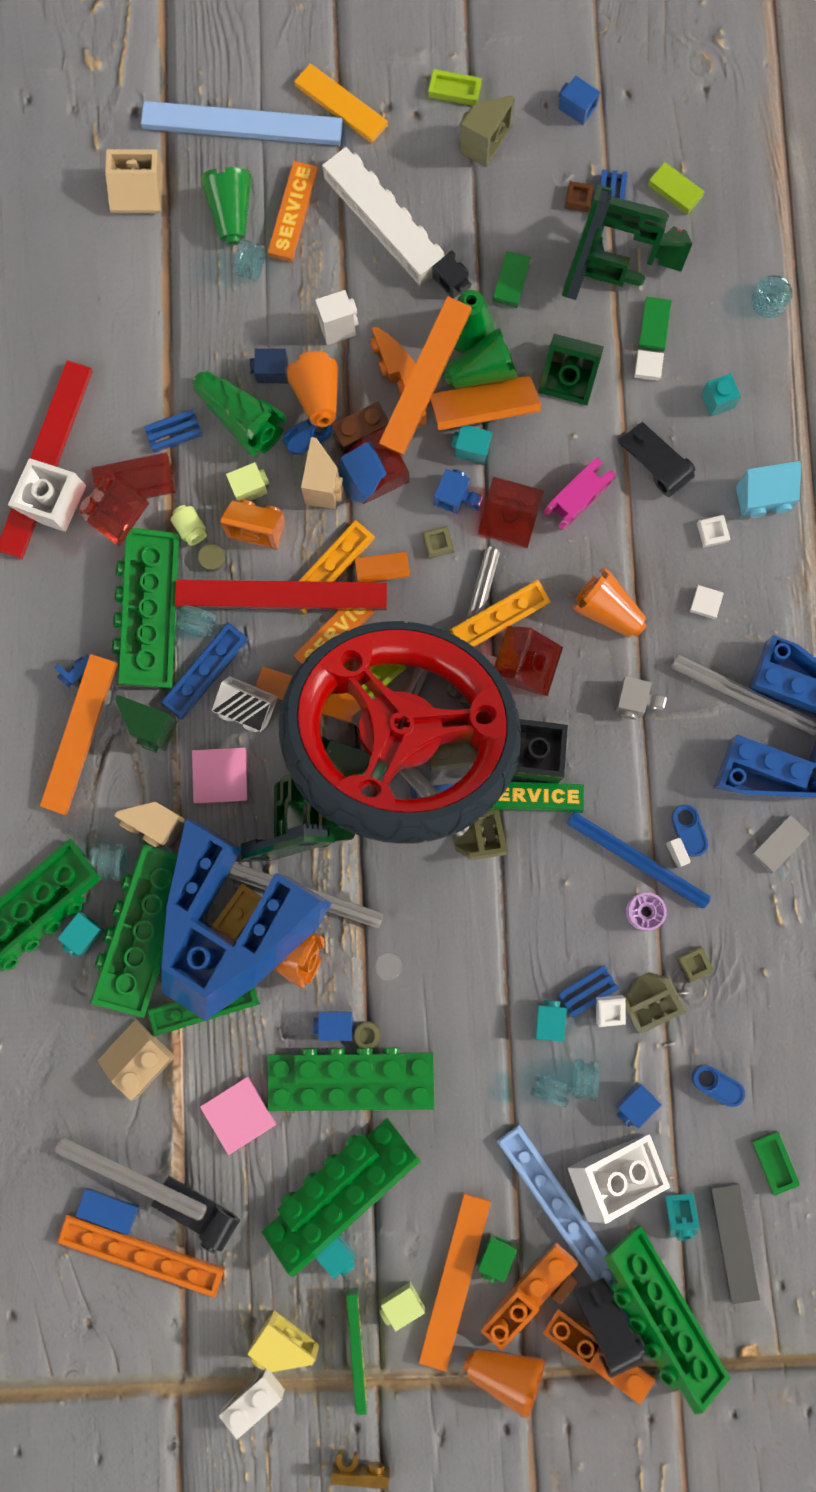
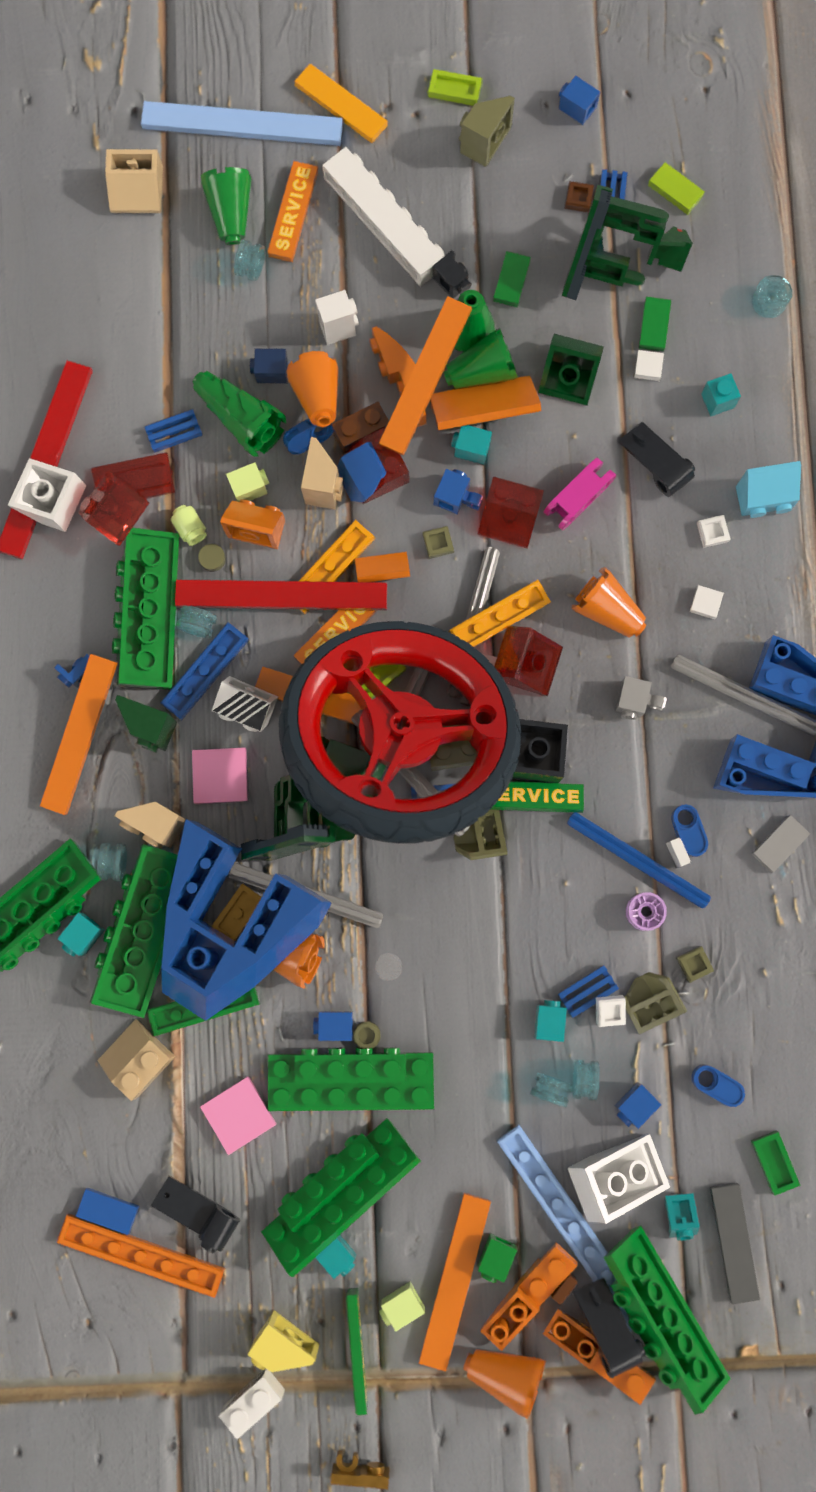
light grey axle [55,1138,207,1220] -> none

